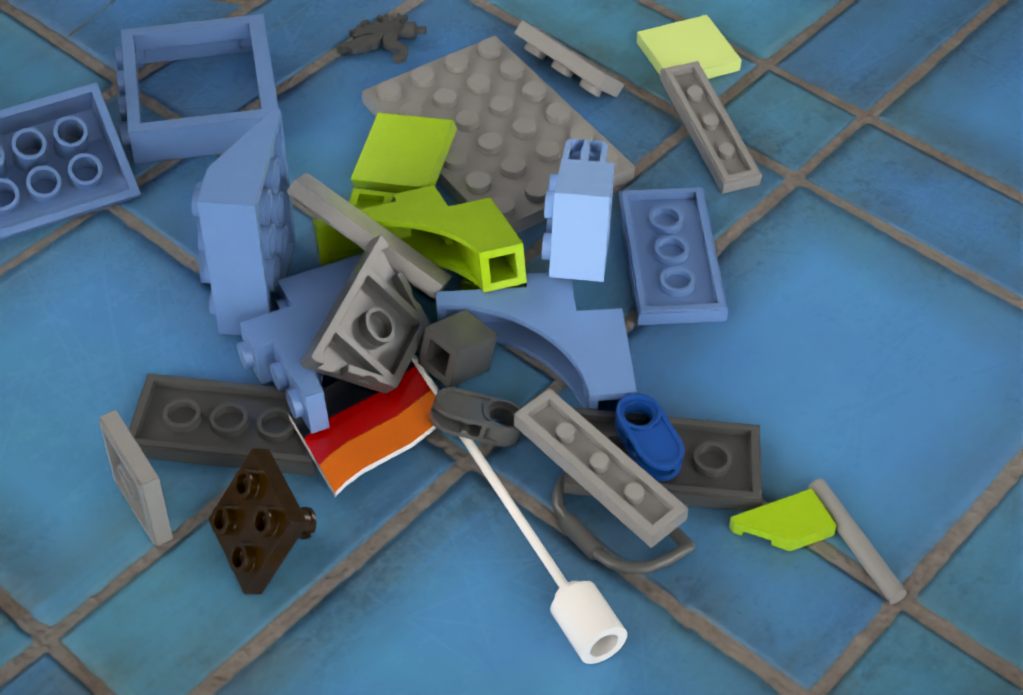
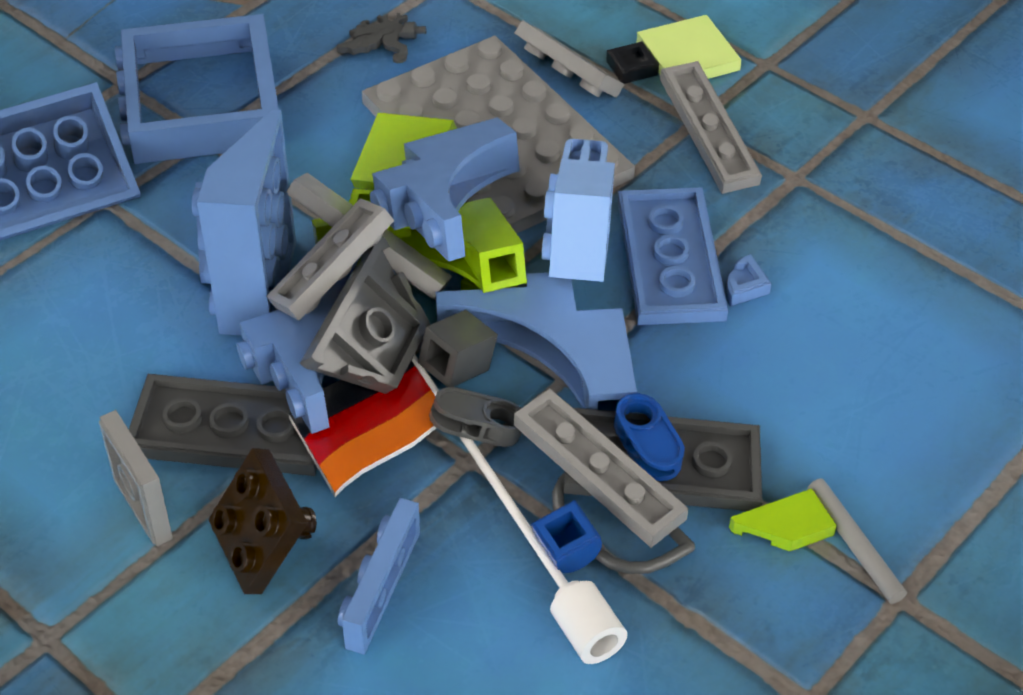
none -> light grey plate [266,198,394,321]
none -> medium blue plate [338,498,420,655]
none -> medium blue arch [370,117,520,262]
none -> blue brick [531,500,602,573]
none -> black tile [606,41,659,84]
none -> medium blue tile [726,254,772,306]

